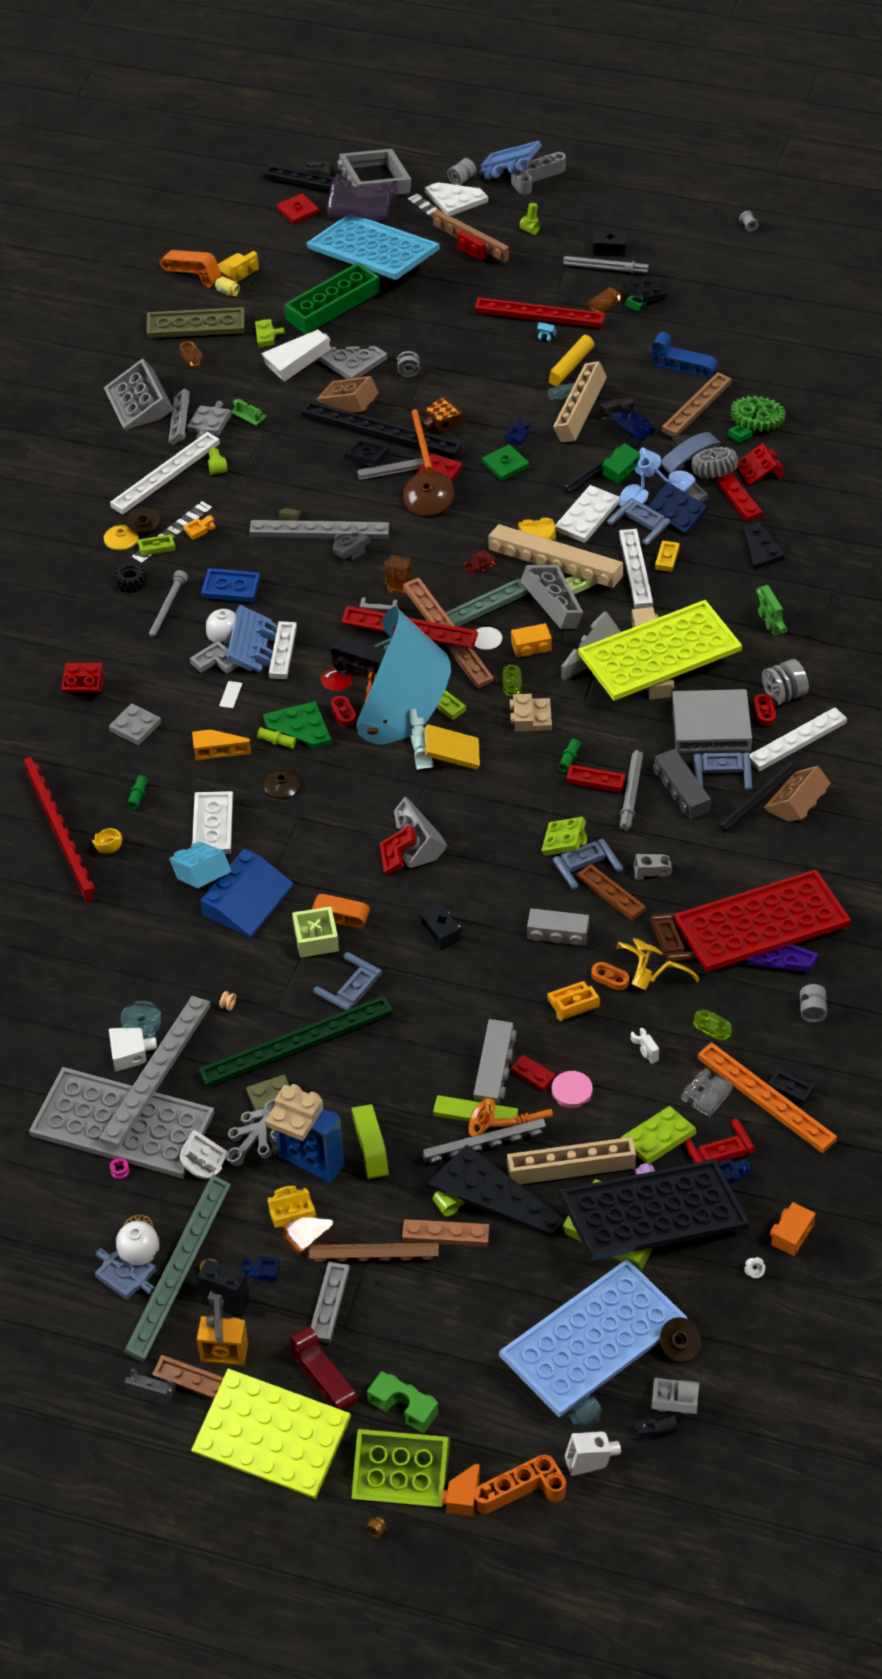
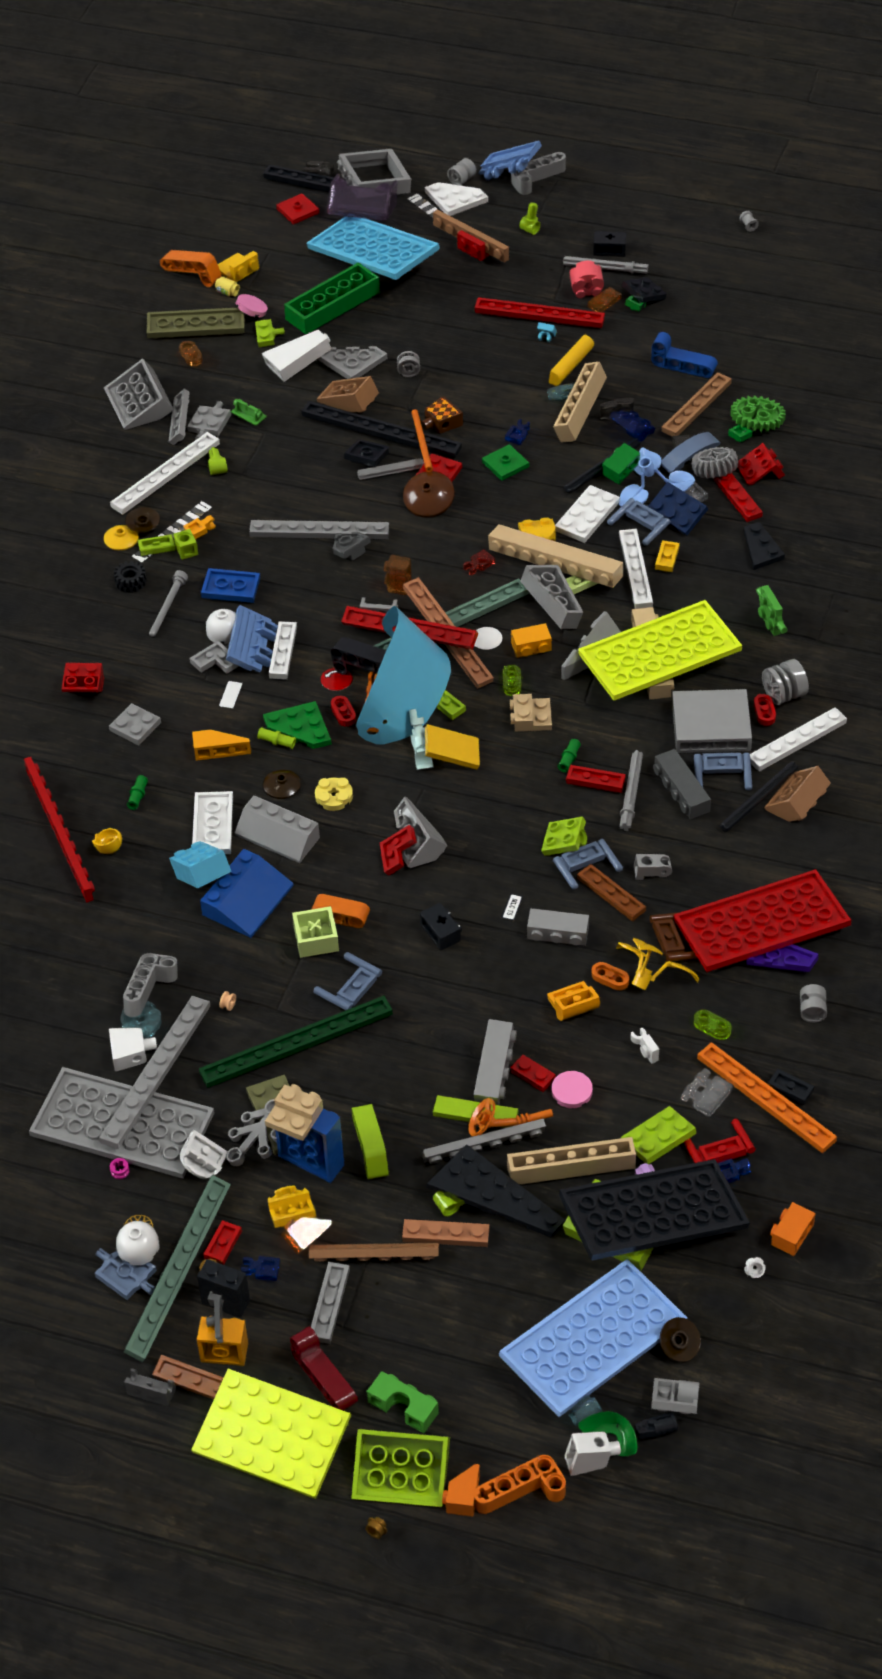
olive slope [279,508,301,521] -> none
none -> light grey beam [123,953,178,1017]
none -> lime brick [173,529,198,559]
none -> red plate [204,1220,242,1265]
none -> light grey slope [235,795,320,863]
none -> bright pink tile [236,294,268,317]
none -> light yellow plate [315,778,353,811]
none -> sticker [501,893,524,921]
none -> coral brick [570,261,604,298]
none -> green piece [578,1411,638,1456]

